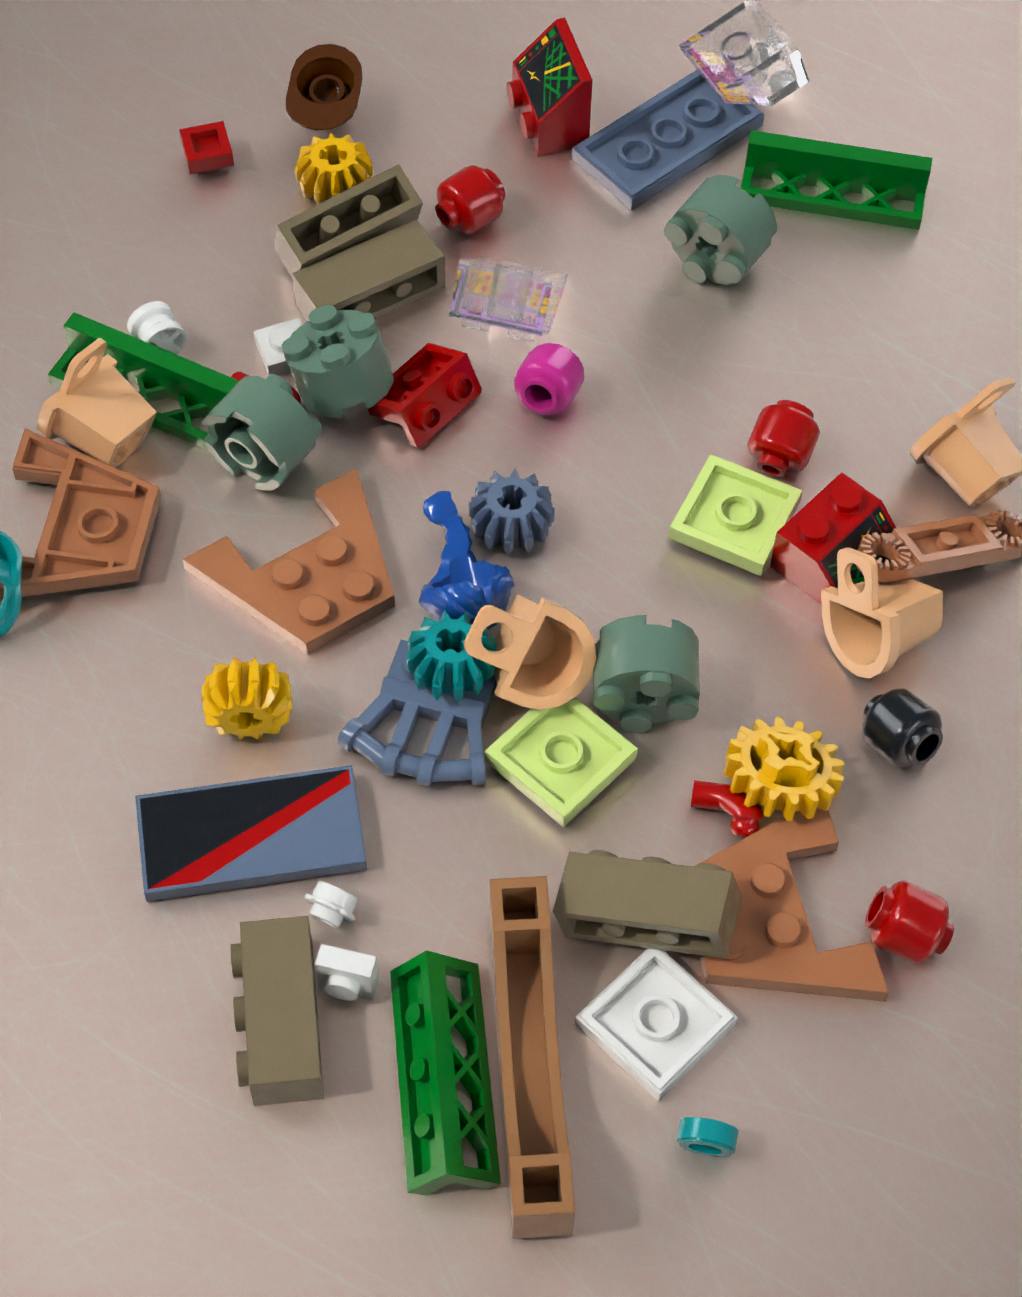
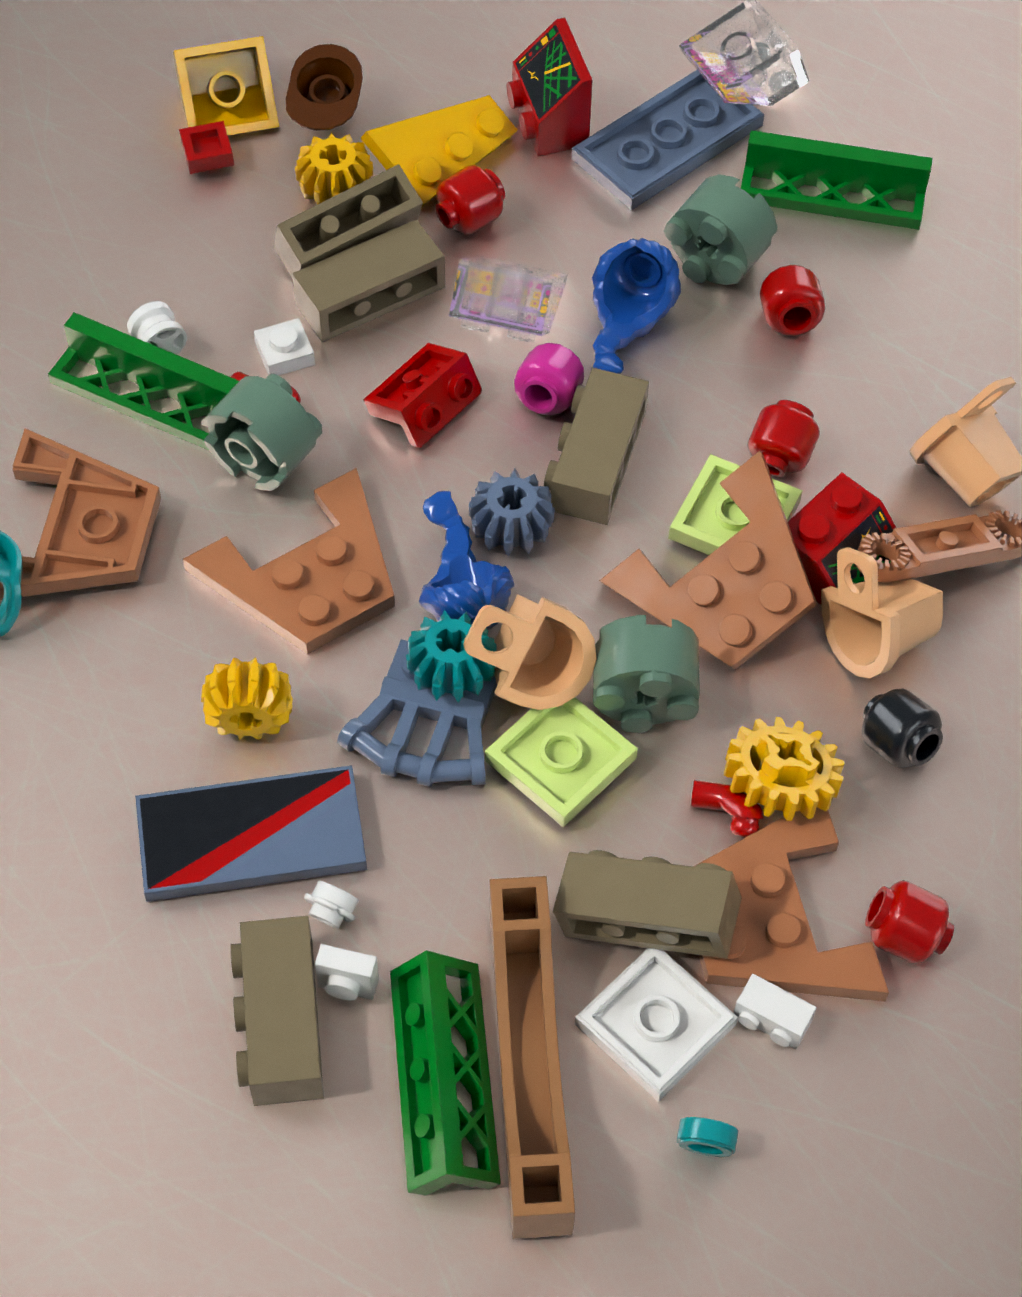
light nougat container [36,338,157,467] -> none
sand green brick [282,305,394,418] -> none
none -> yellow slope [173,36,279,135]
none -> yellow wing [360,95,518,207]
none -> dark tan brick [544,367,649,525]
none -> blue hair [591,238,681,374]
none -> nougat wing [599,451,817,670]
none -> white piece [734,973,817,1050]
none -> red head [759,265,825,336]

